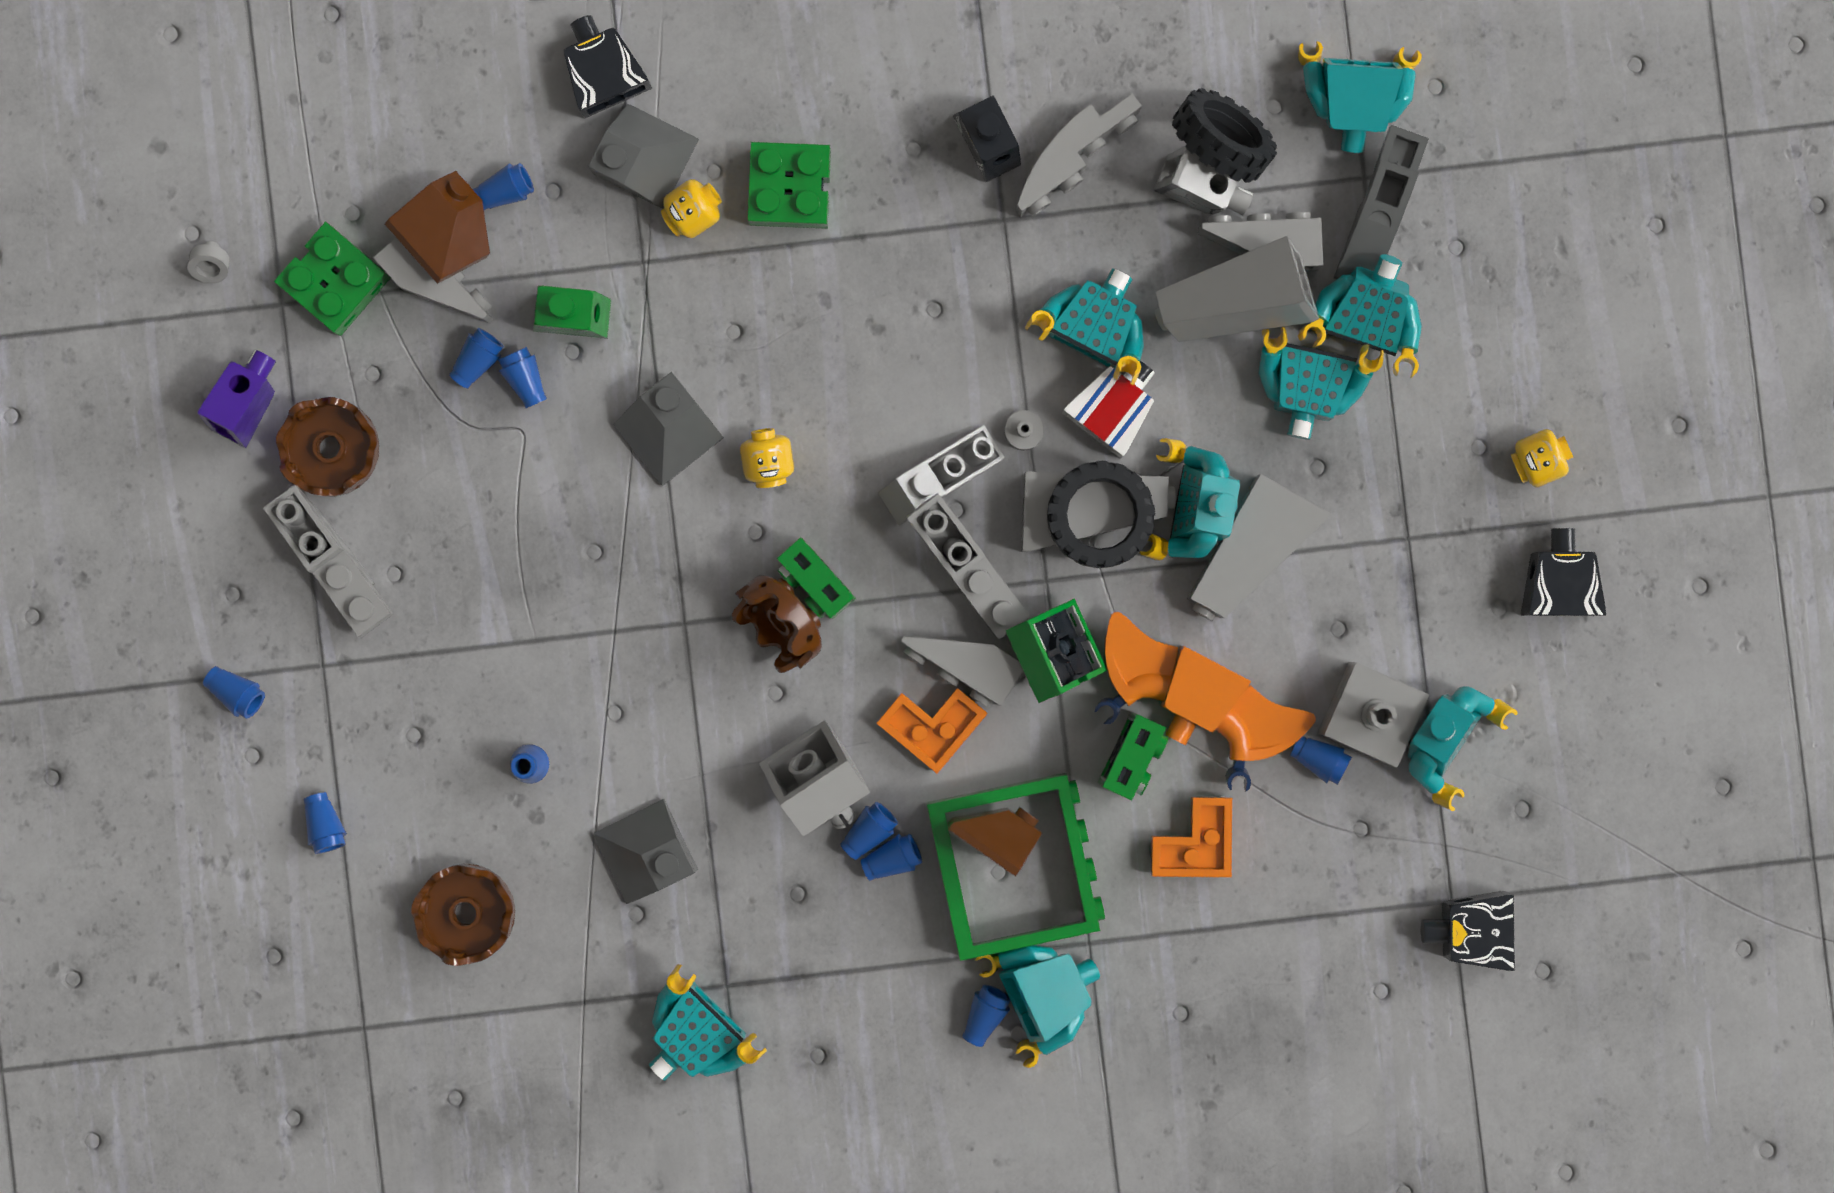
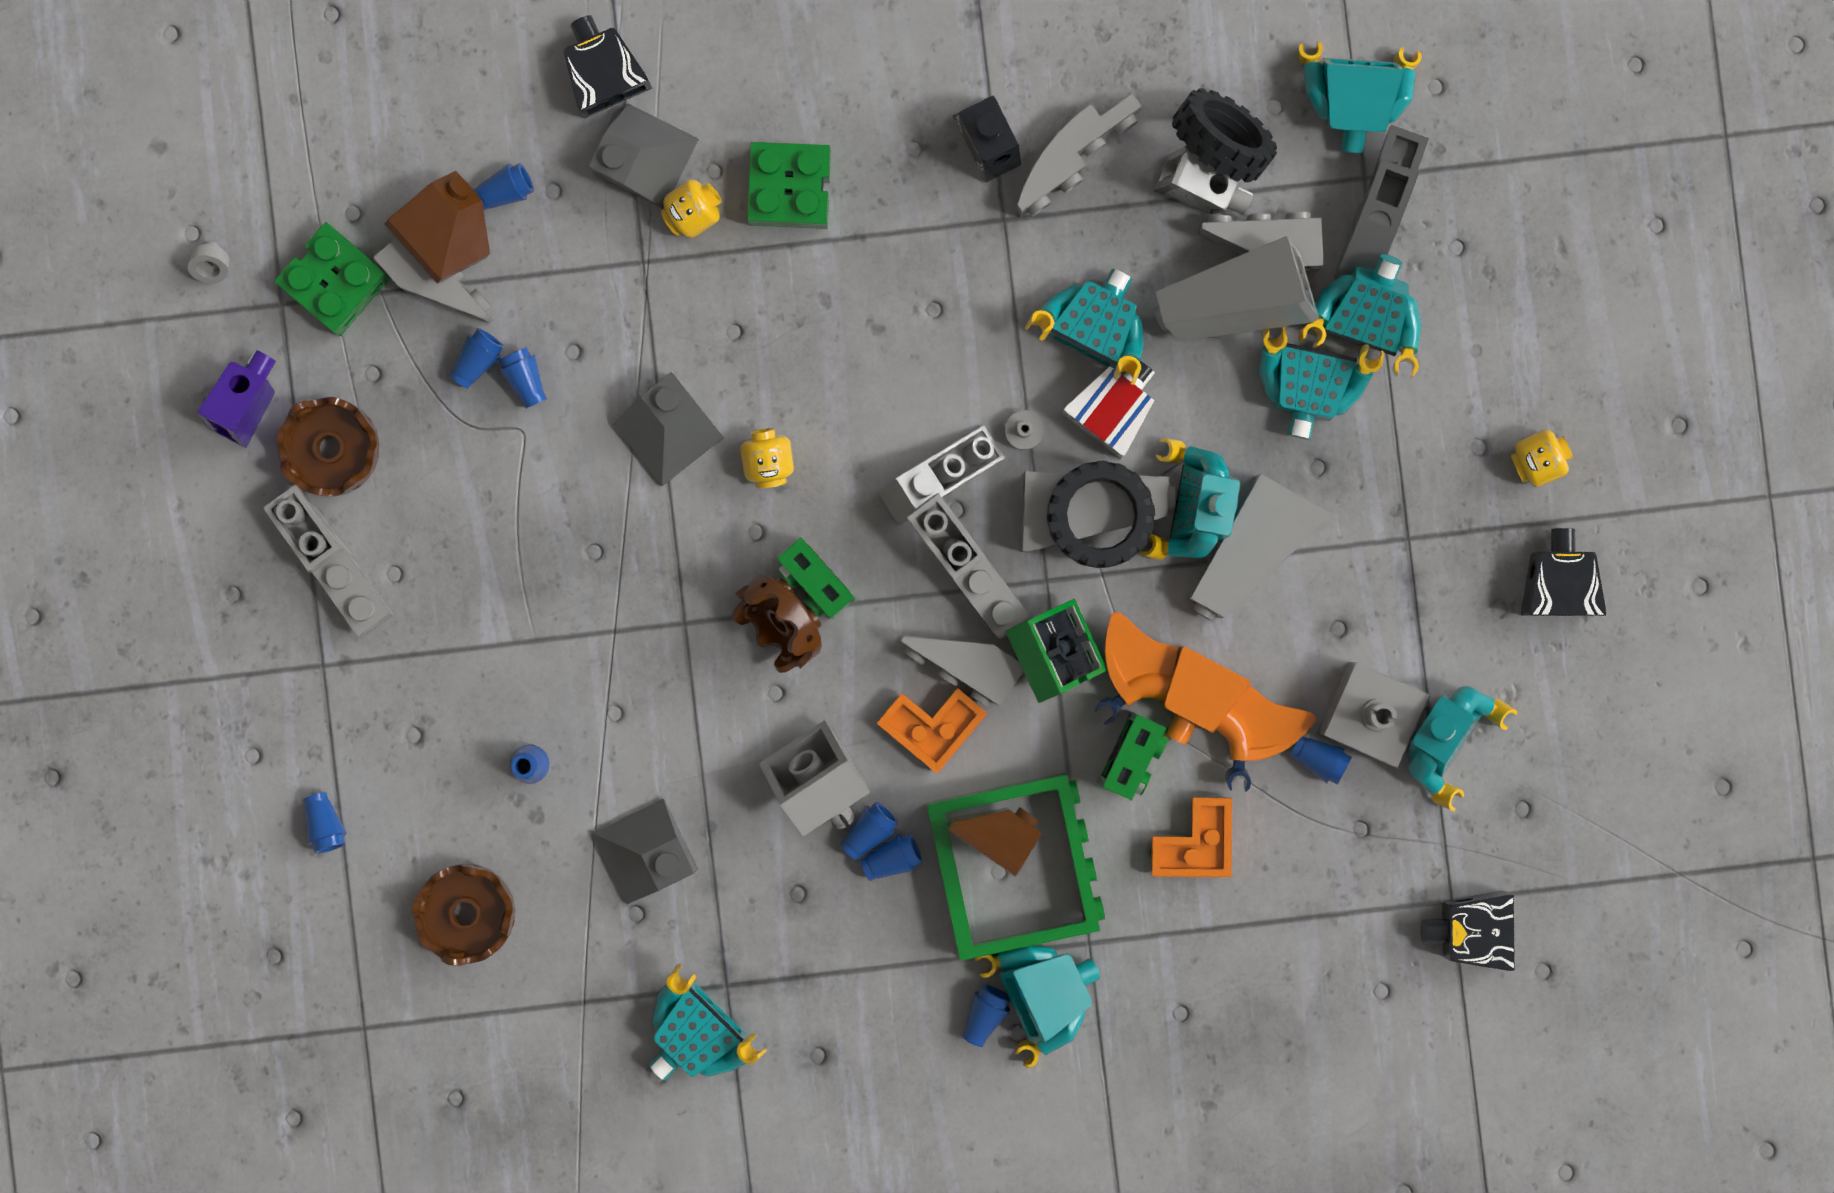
blue cone [203,666,265,719] -> none
green torso [533,286,611,339] -> none

